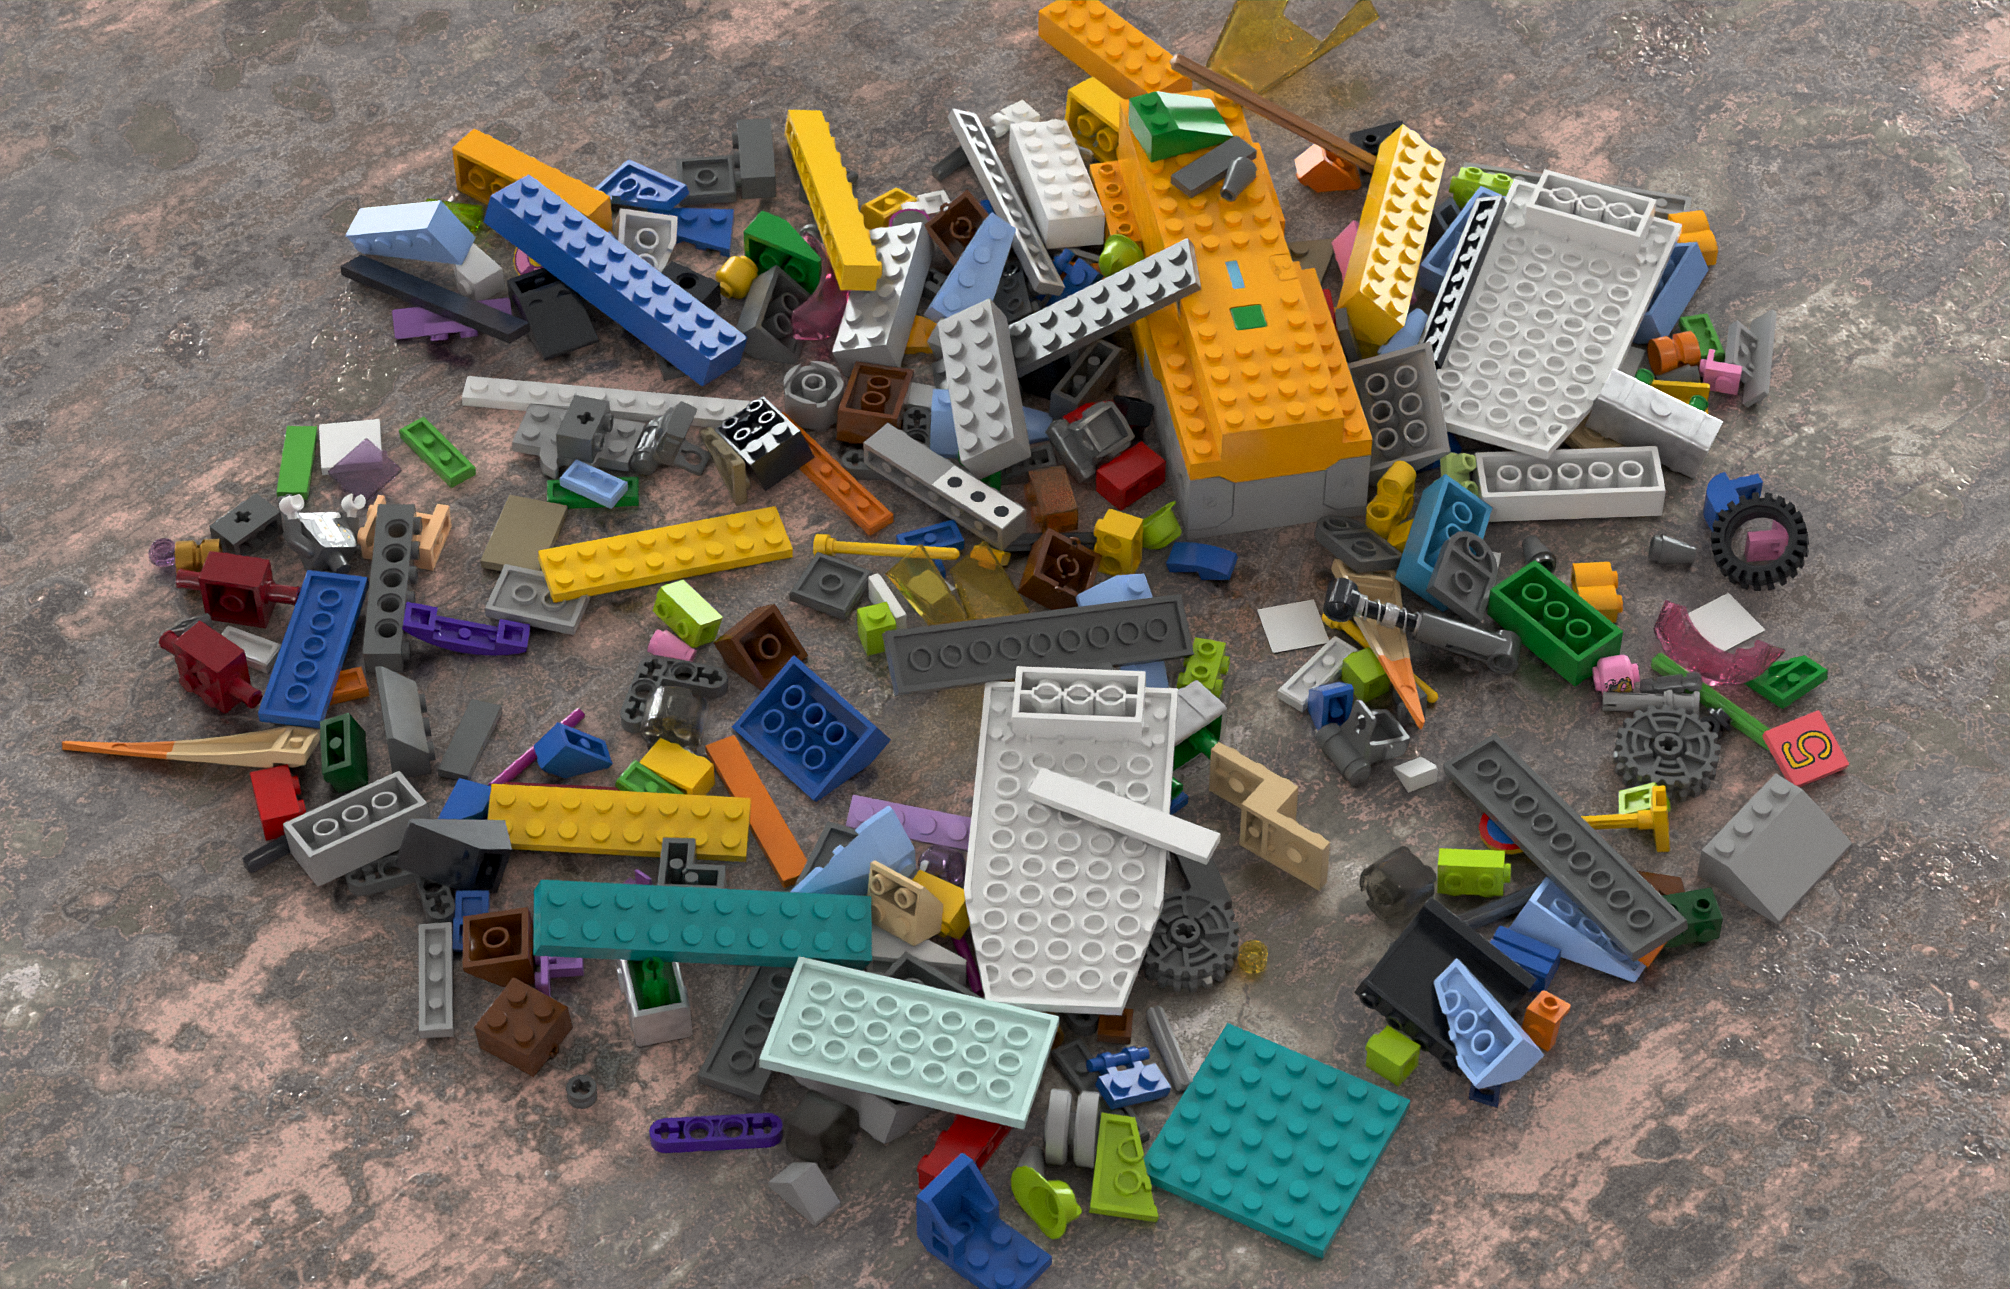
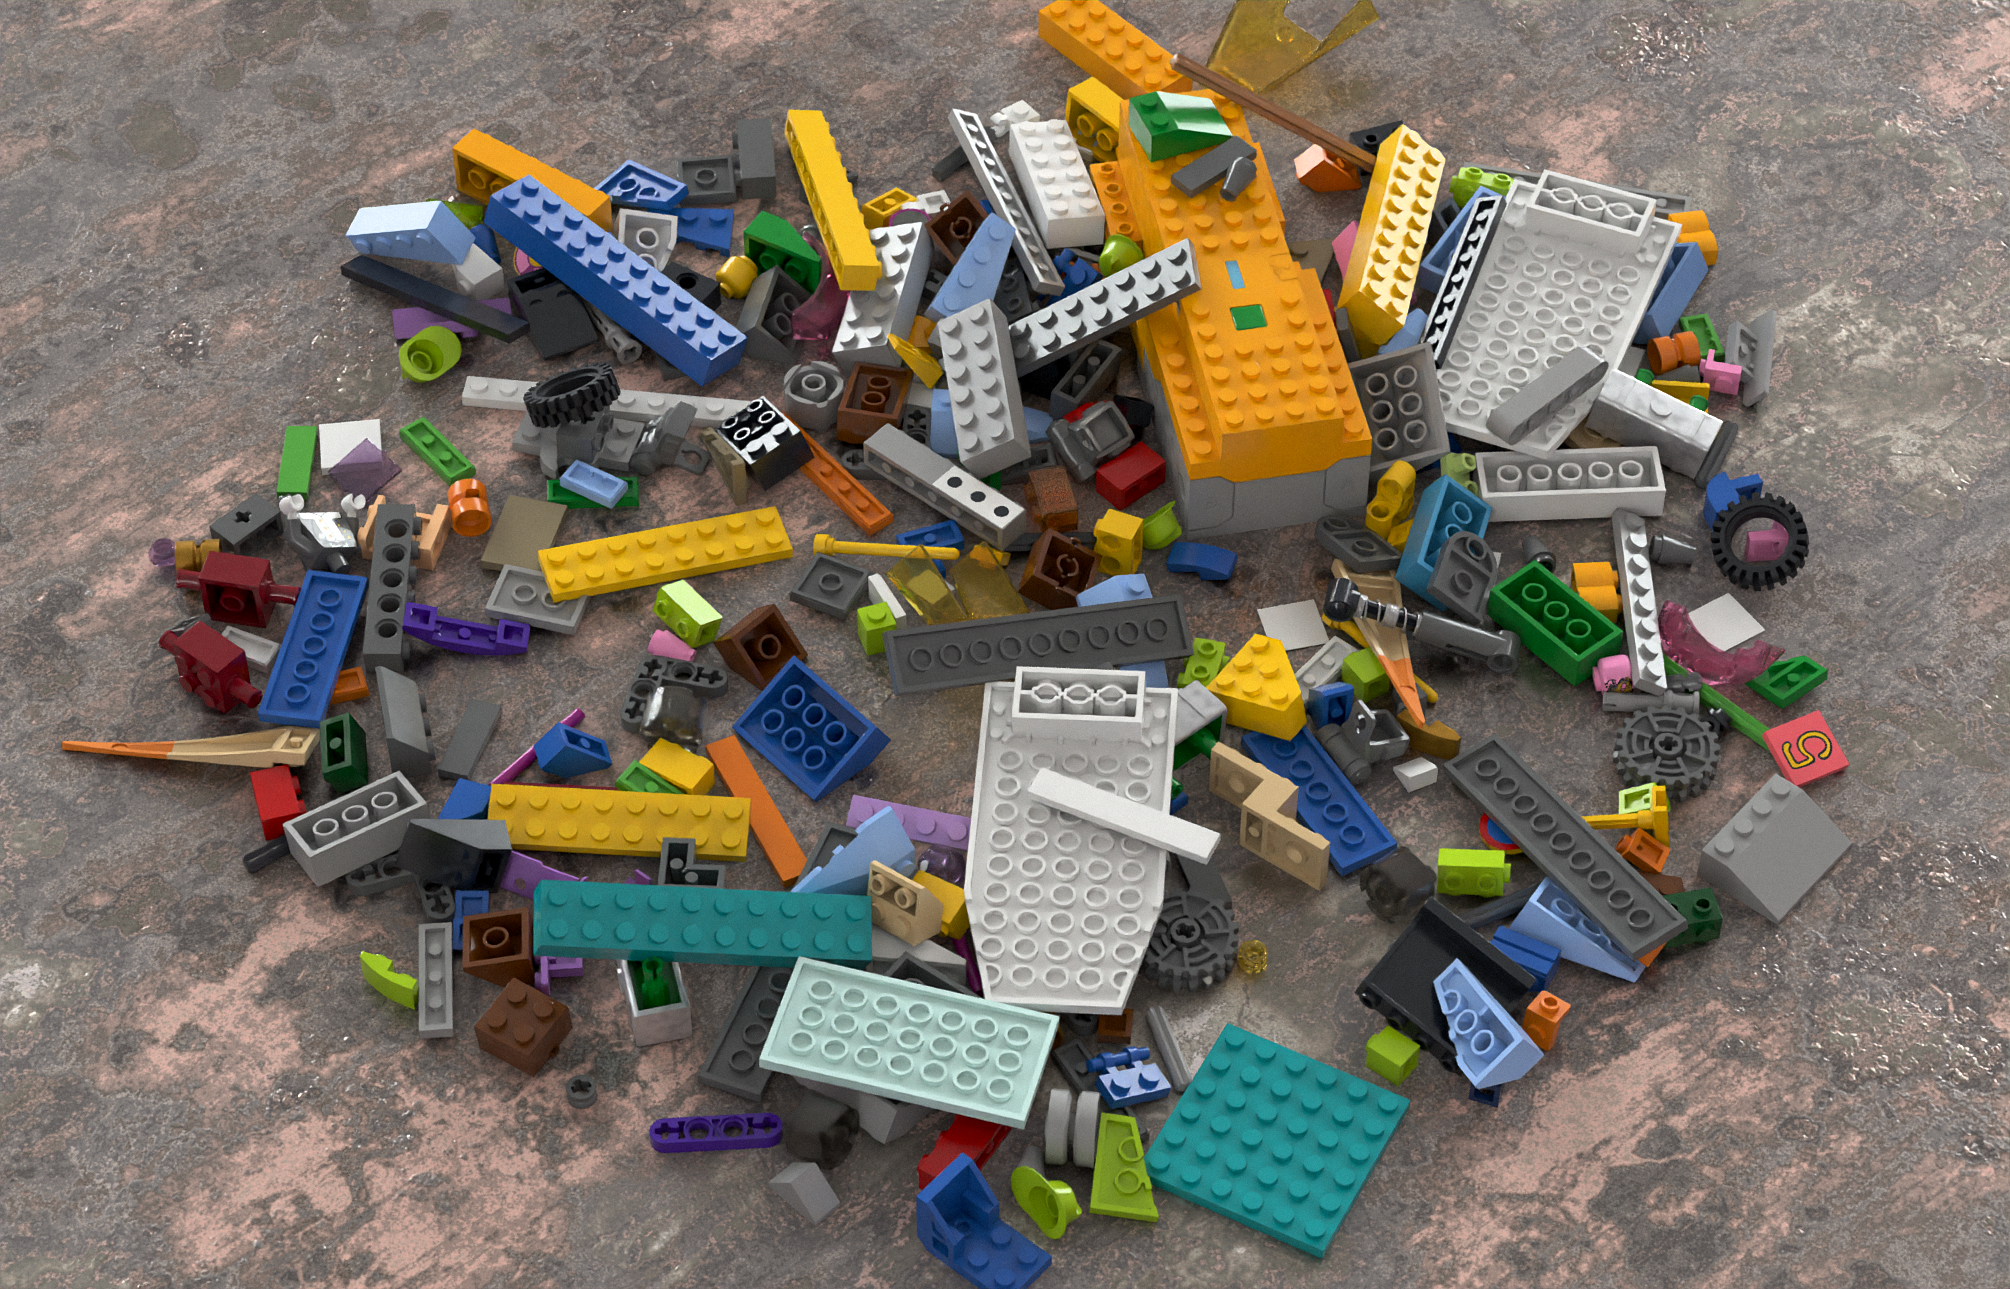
none -> lime slope [360,951,419,1009]
none -> lime piece [399,326,462,383]
none -> orange wheel [447,479,492,537]
none -> blue cone [470,224,501,265]
none -> medium lavender piece [500,851,588,900]
none -> black tyre [523,362,621,428]
none -> light grey pin [582,298,642,364]
none -> yellow slope [887,333,943,389]
none -> yellow brick [1206,634,1307,741]
none -> blue plate [1241,725,1398,876]
none -> pearl gold slope [1396,709,1461,760]
none -> light grey beam [1486,346,1609,446]
none -> light grey plate [1611,508,1667,697]
none -> orange bracket [1615,827,1671,874]
none -> dark grey axle [1694,420,1739,490]

